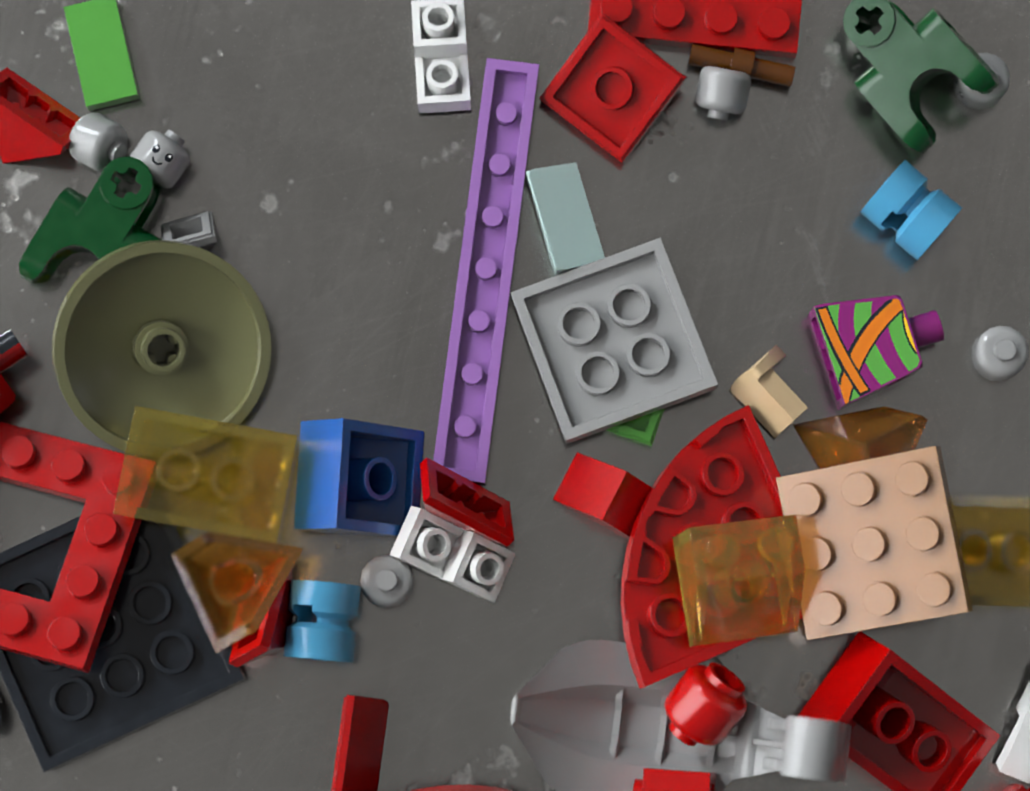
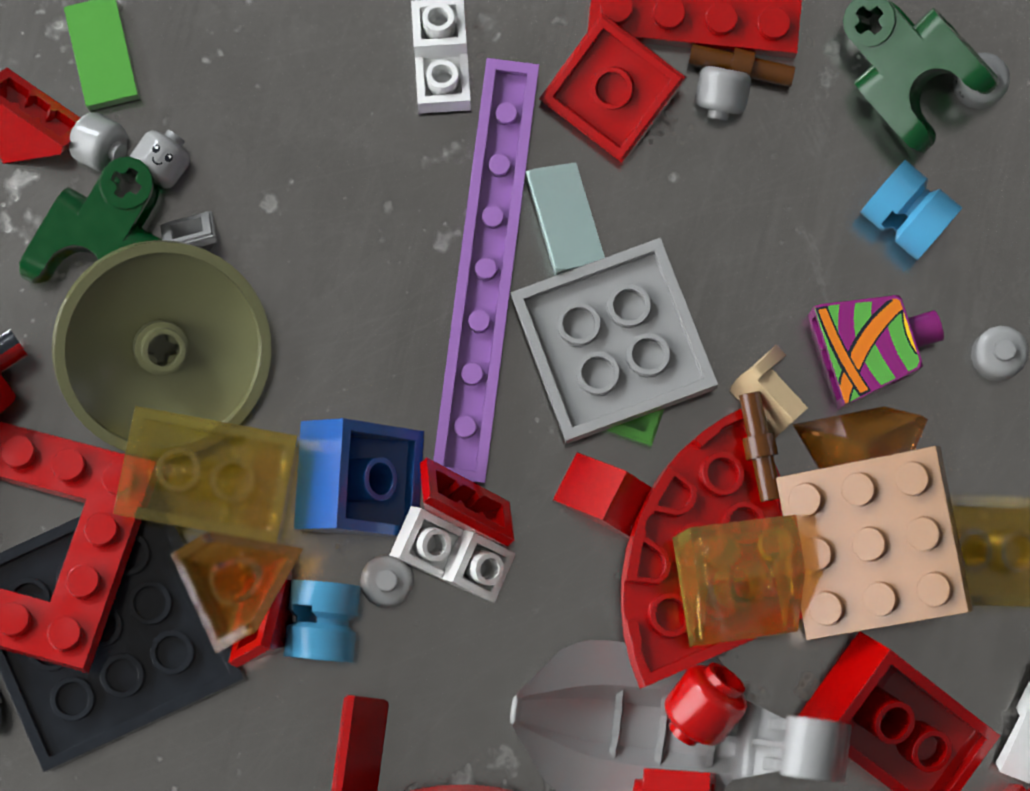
none -> reddish brown bar [739,391,780,502]

